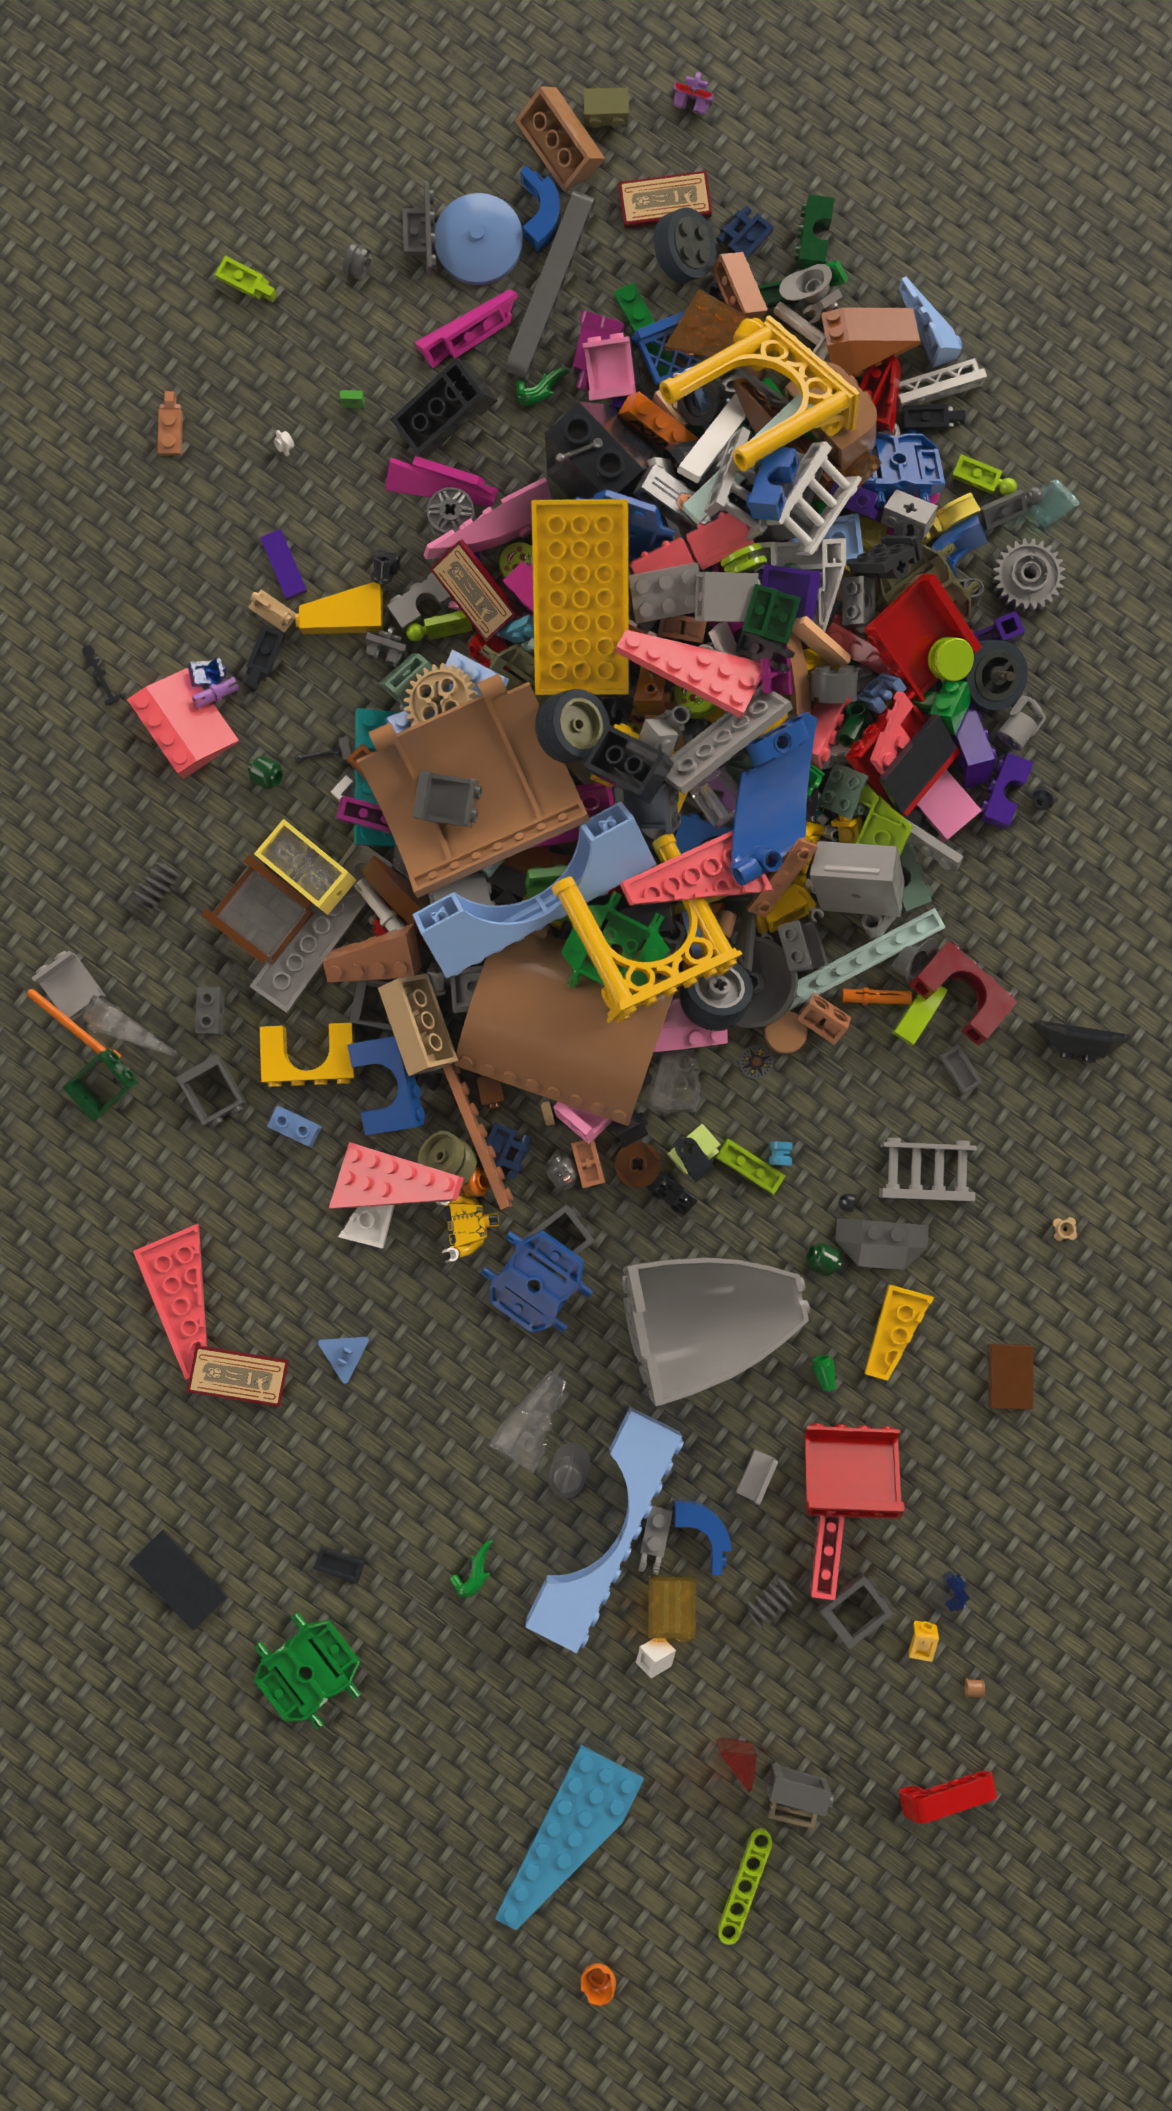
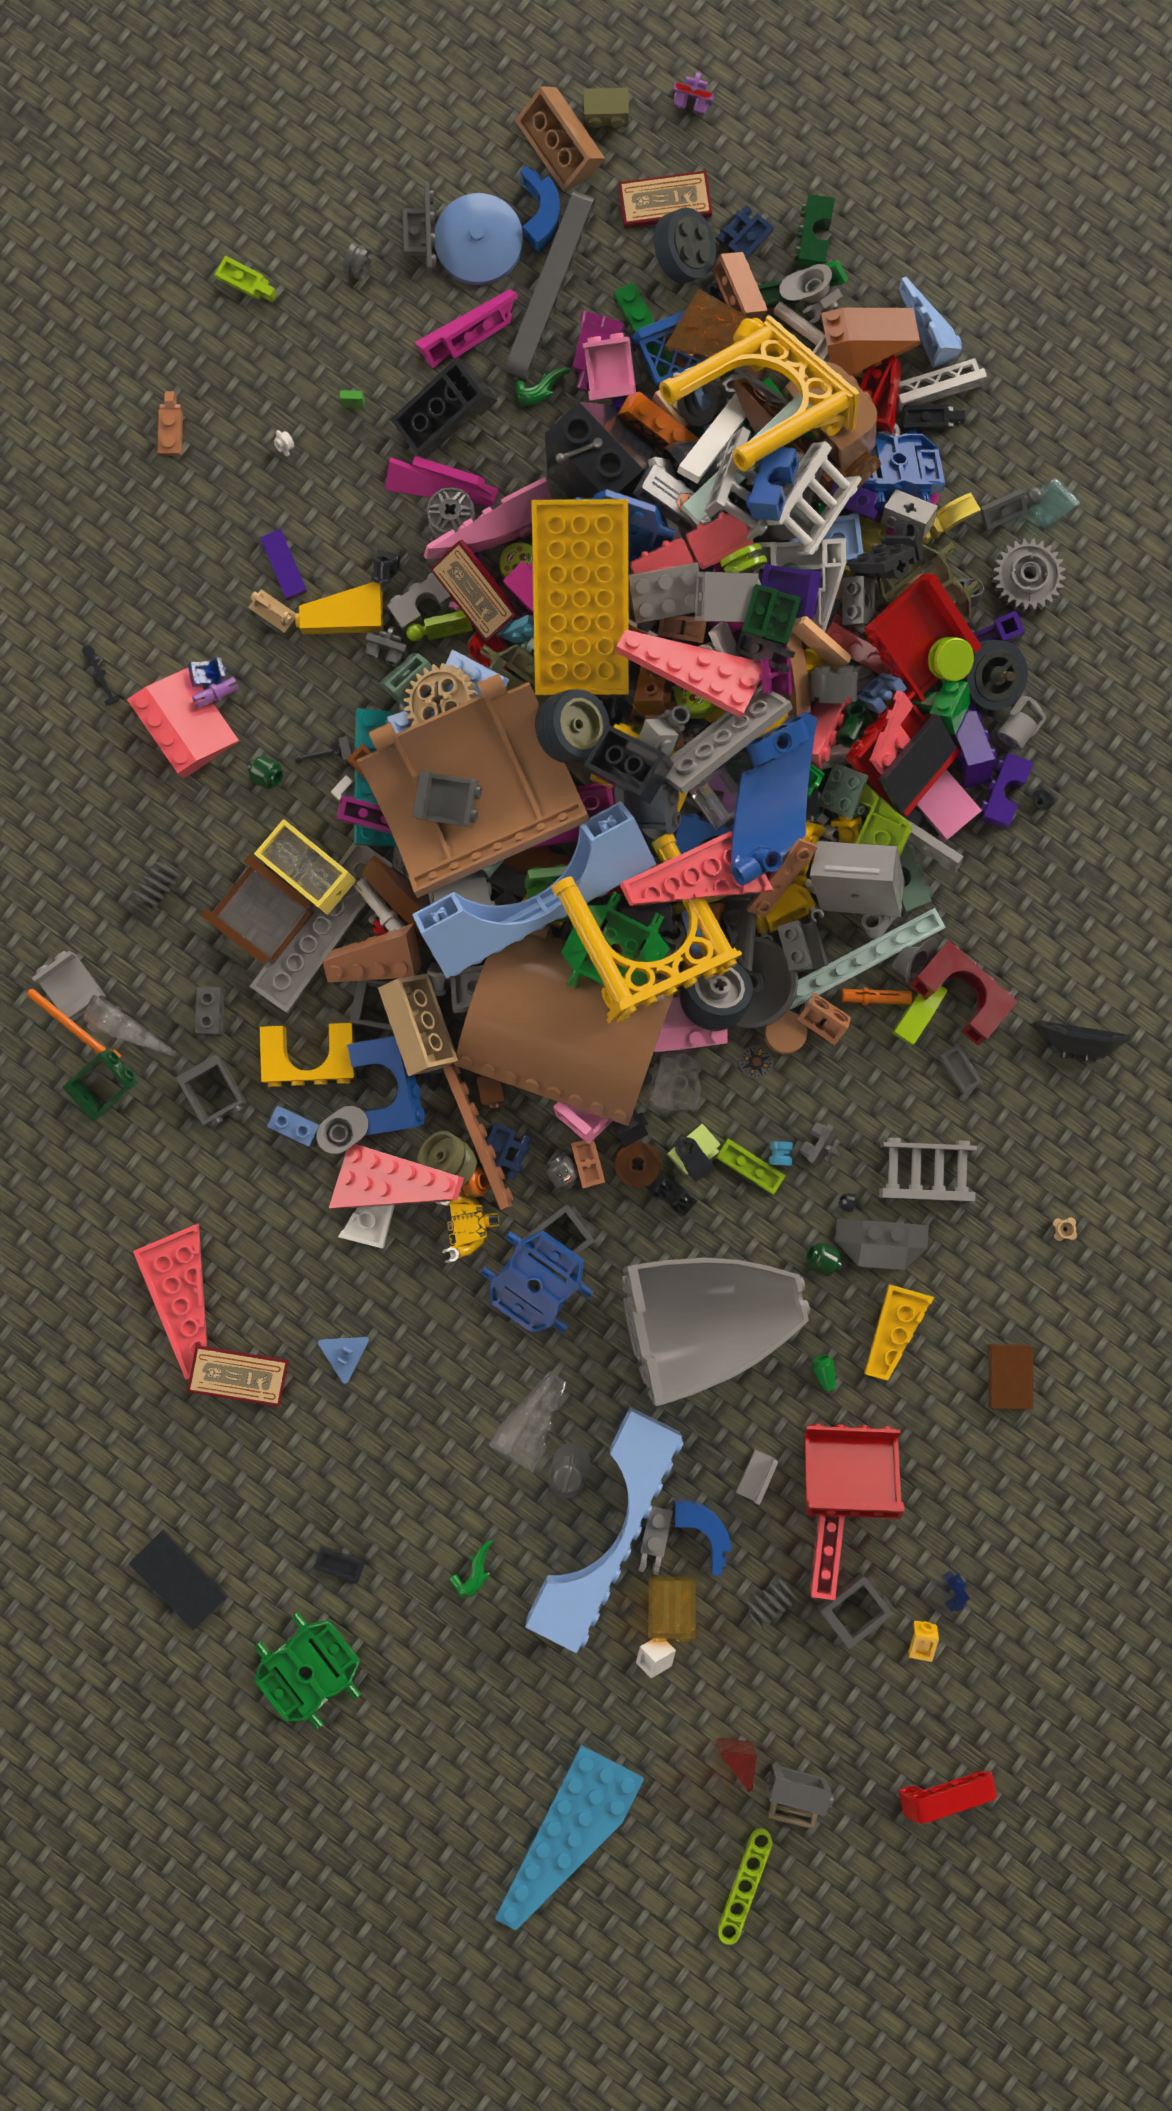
black hinge [246,626,286,691] -> none
tan tile [541,1101,555,1126] -> none
orange hair [581,1963,616,2006] -> none
medium nougat piece [716,910,737,940] -> none
blue arch [932,515,987,577] -> none
lime plate [951,454,1017,496] -> none
medium nougat axle [965,1678,985,1699] -> none
none -> light grey piece [316,1106,368,1154]
none -> flat silver hips [800,1123,841,1167]

